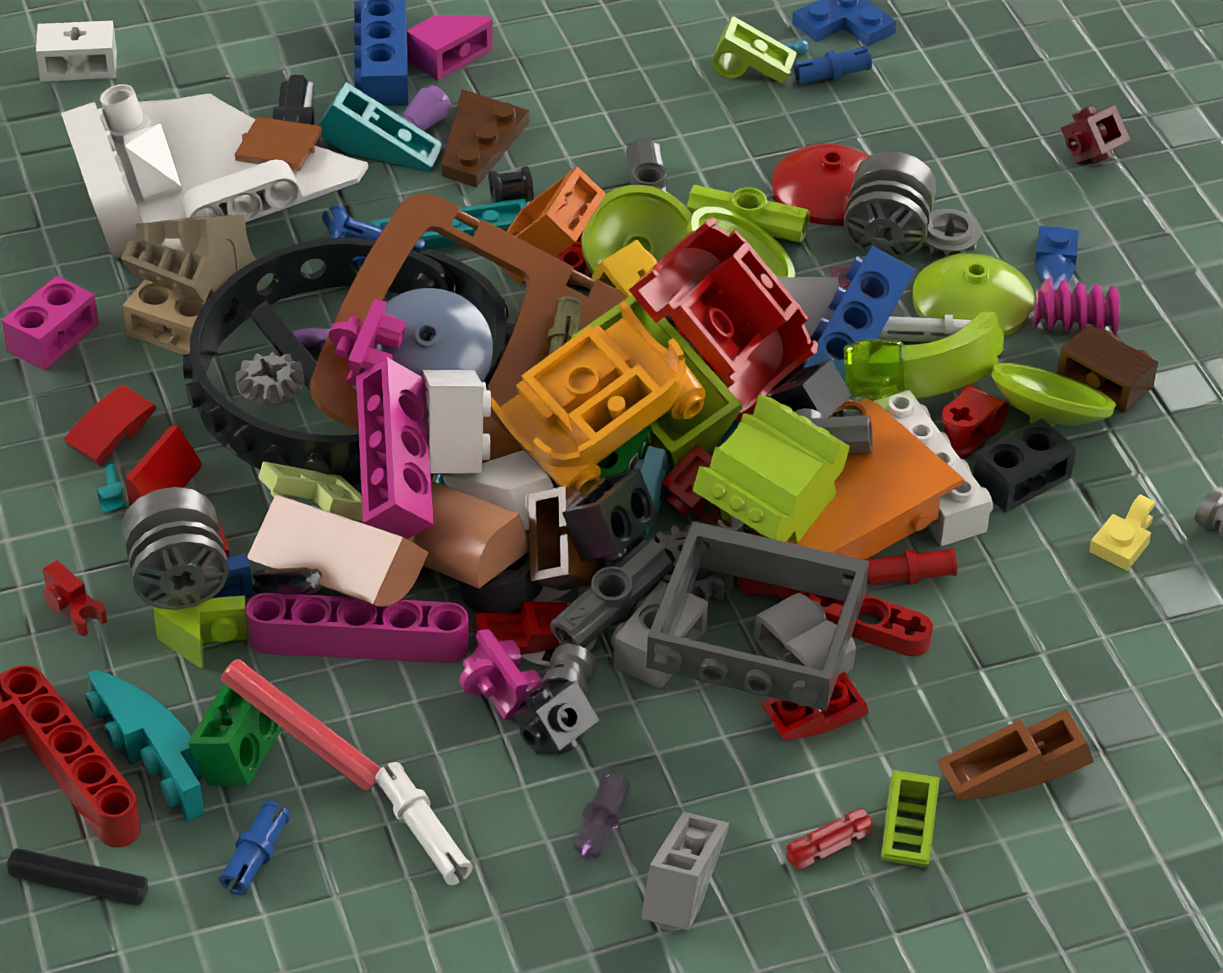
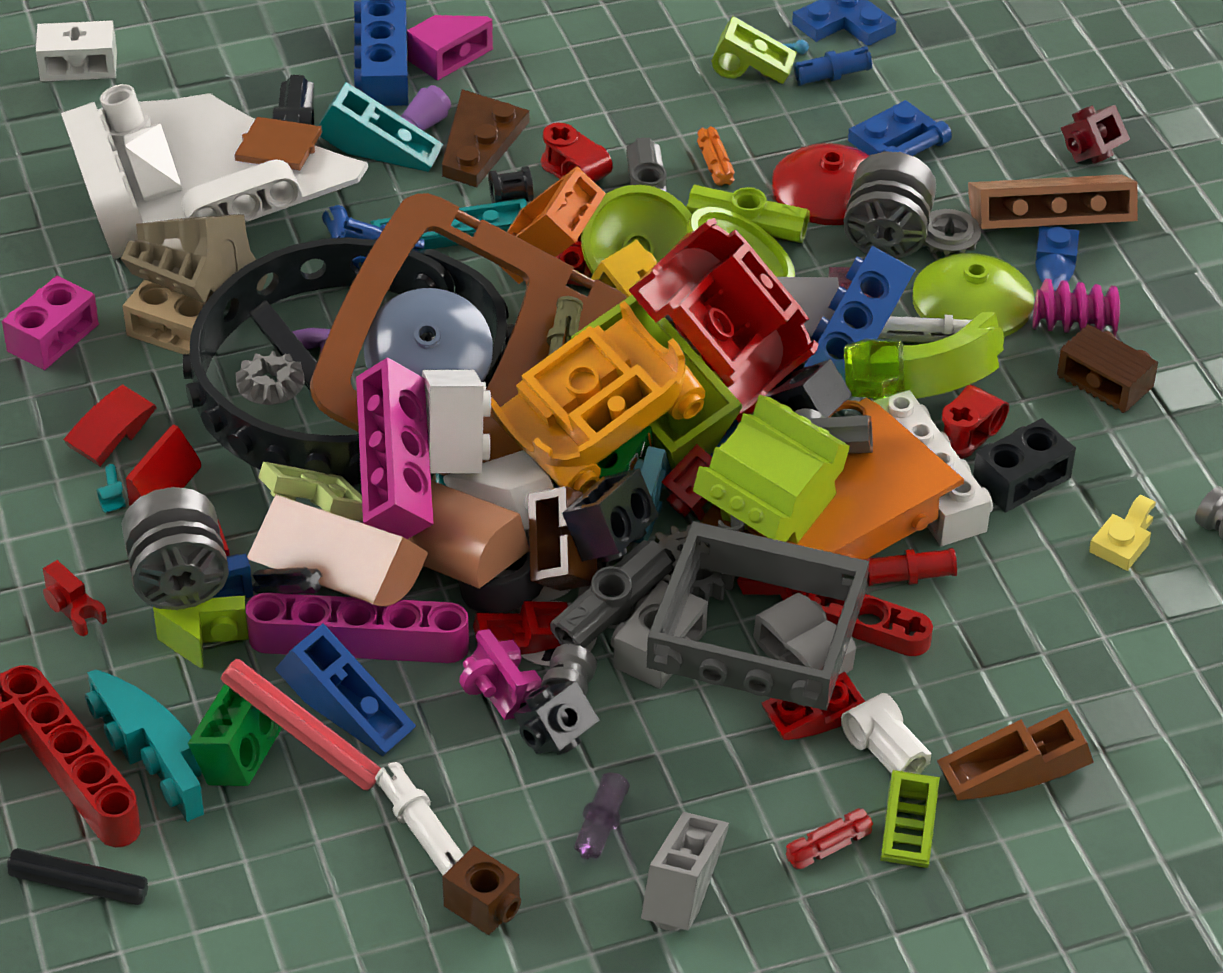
blue pin [218,801,291,895] -> none
dark pink hips [328,298,406,387] -> none
lime dish [991,363,1116,428] -> none
none -> blue slope [275,623,416,757]
none -> reddish brown brick [442,846,521,935]
none -> red piece [541,123,613,183]
none -> orange axle [697,126,735,187]
none -> white piece [841,693,931,774]
none -> blue plate [848,100,952,156]
none -> nougat brick [968,174,1138,229]

